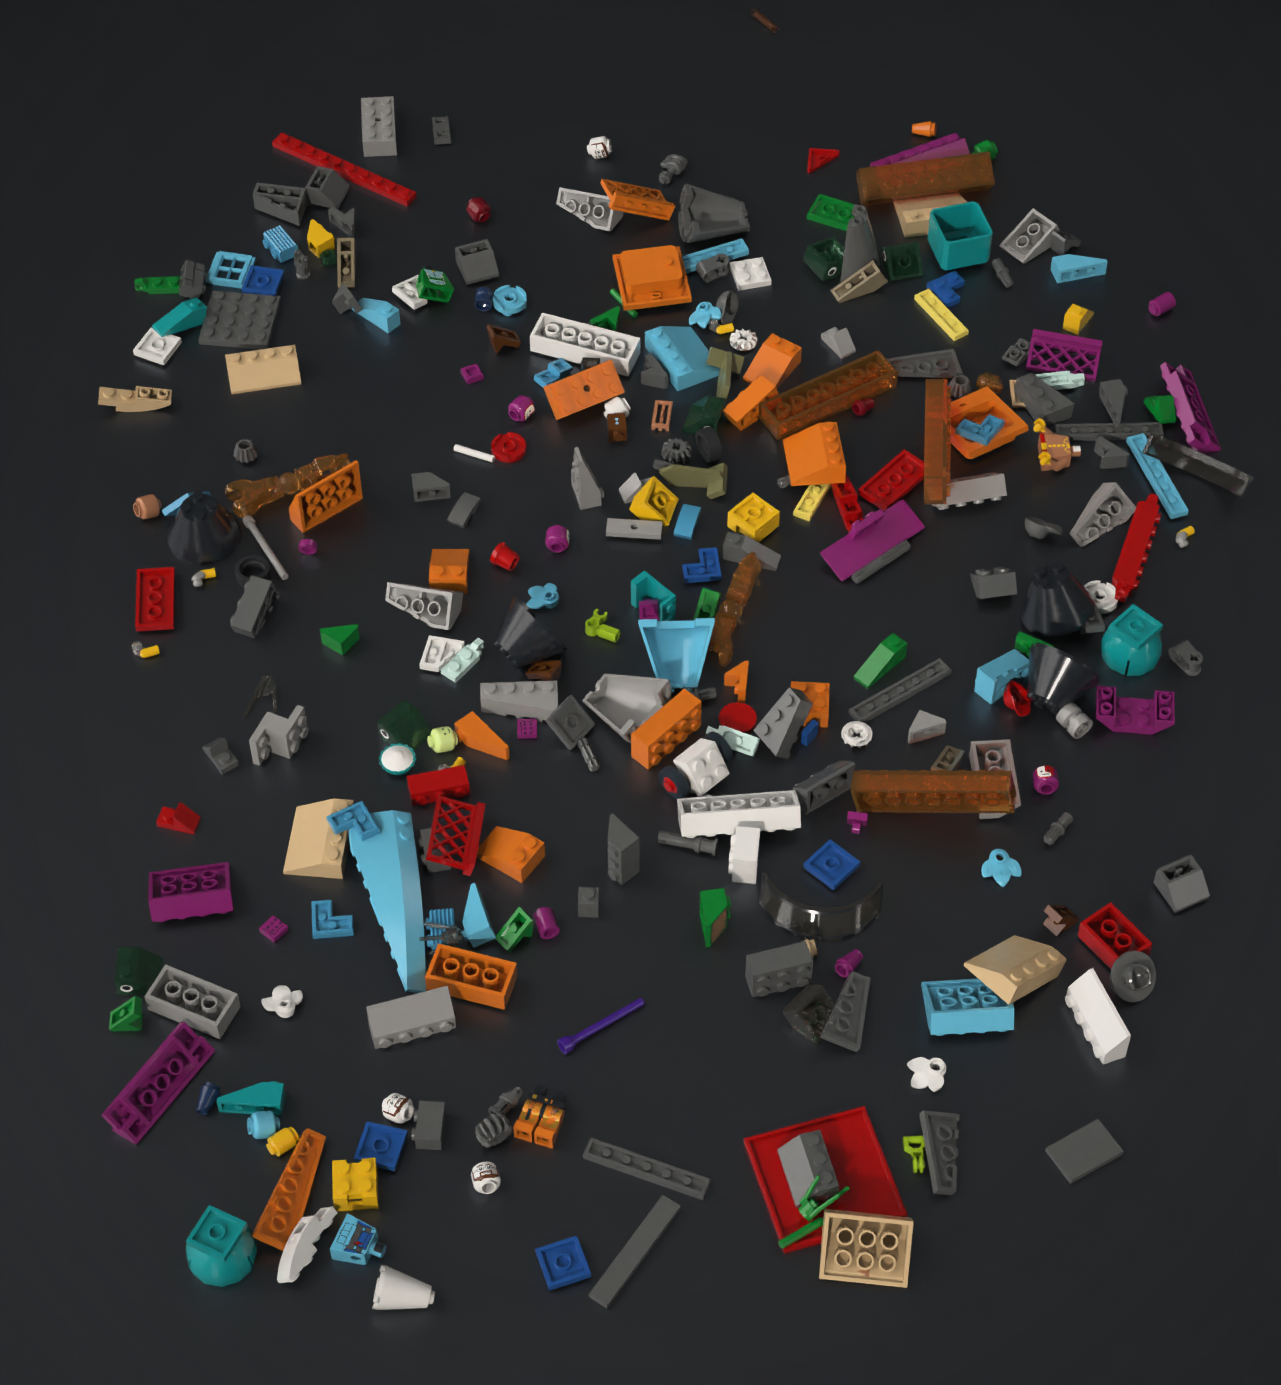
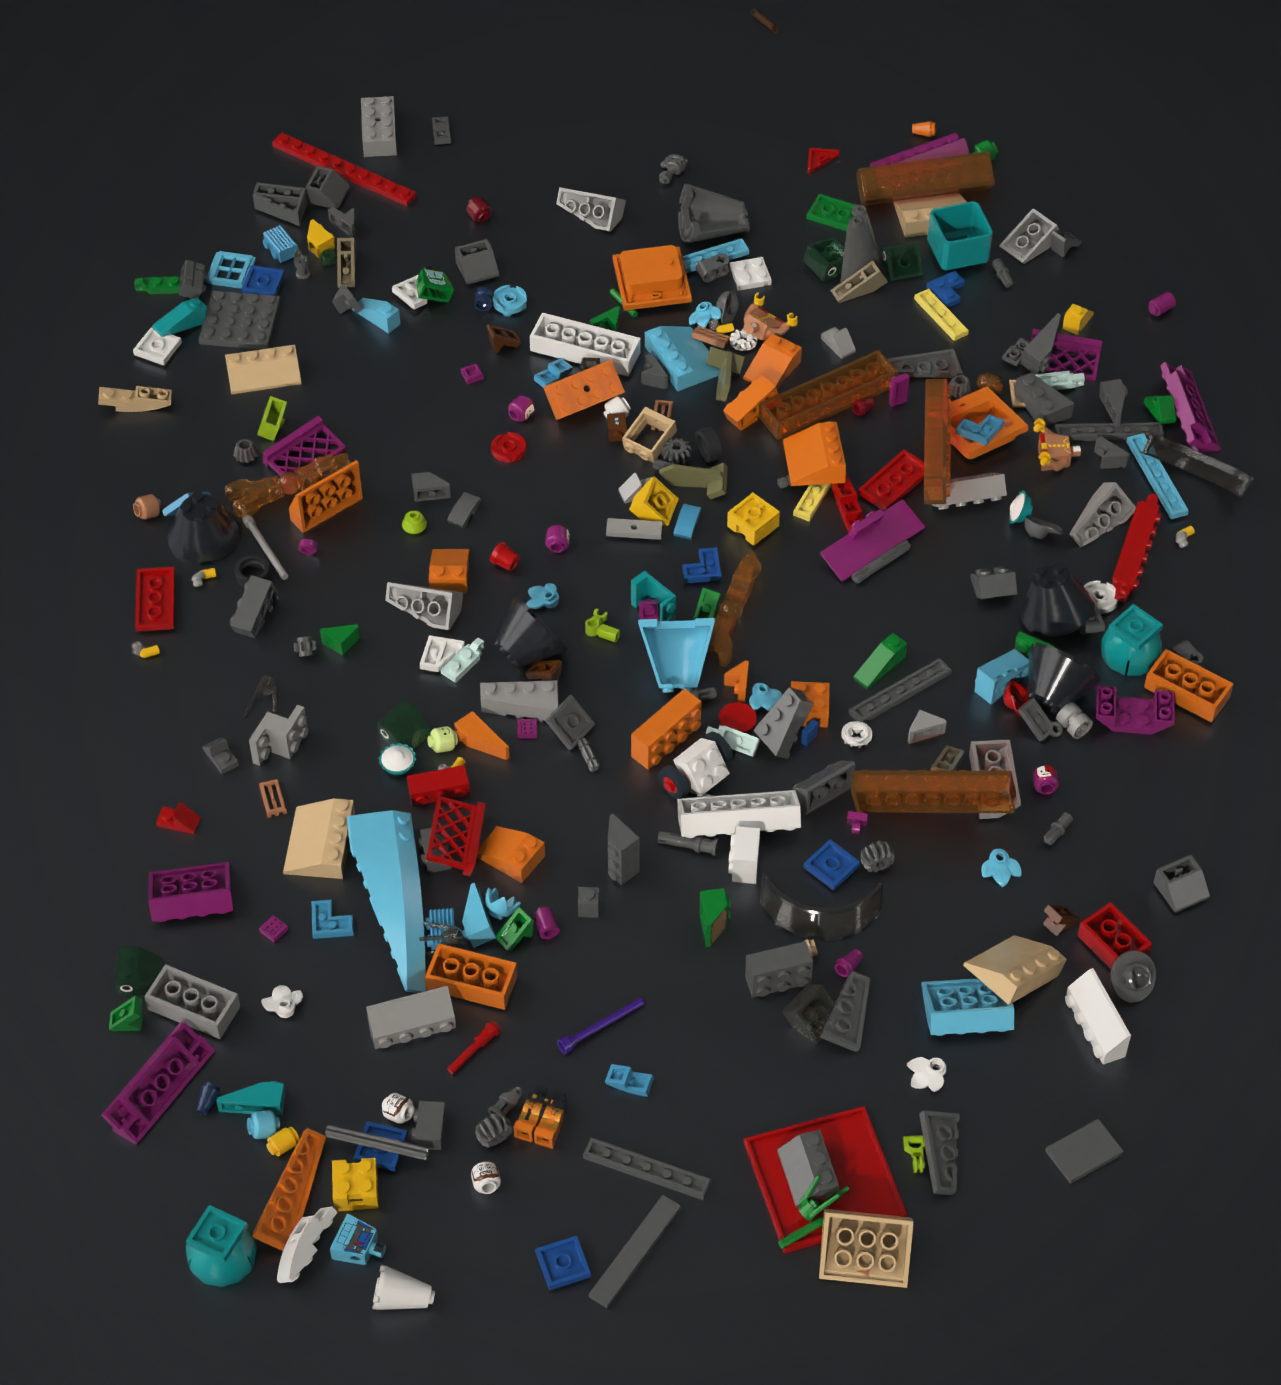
dark azure tile [326,801,380,841] -> none
white piece [454,444,495,463] -> none
light grey wedge [571,447,604,510] -> none
light grey cone [582,674,671,743] -> none
white head [587,136,612,159] -> none
orange fence [600,179,675,221] -> none
clear green slope [682,395,726,435] -> none
dark grey slope [723,532,781,571] -> none
medium azure slope [1050,254,1108,283] -> none
none -> lime brick [257,396,287,441]
none -> nougat tile [259,779,287,818]
none -> magenta fence [263,415,346,487]
none -> dark grey gear [293,636,317,657]
none -> dark grey axle [325,1125,429,1160]
none -> lime cone [402,511,427,534]
none -> red pin [447,1021,500,1074]
none -> medium azure piece [485,888,521,920]
none -> dark azure slope [605,1064,654,1097]
none -> tan window [622,407,677,463]
none -> nougat tile [691,326,730,349]
none -> nougat torso [744,293,798,340]
none -> medium azure plate [749,683,783,711]
none -> dark grey gear [860,841,895,873]
none -> magenta tile [889,373,910,407]
none -> piece [1009,490,1033,524]
none -> dark grey hinge [1017,698,1063,741]
none -> dark grey slope [1021,313,1061,375]
none -> orange brick [1144,649,1234,723]

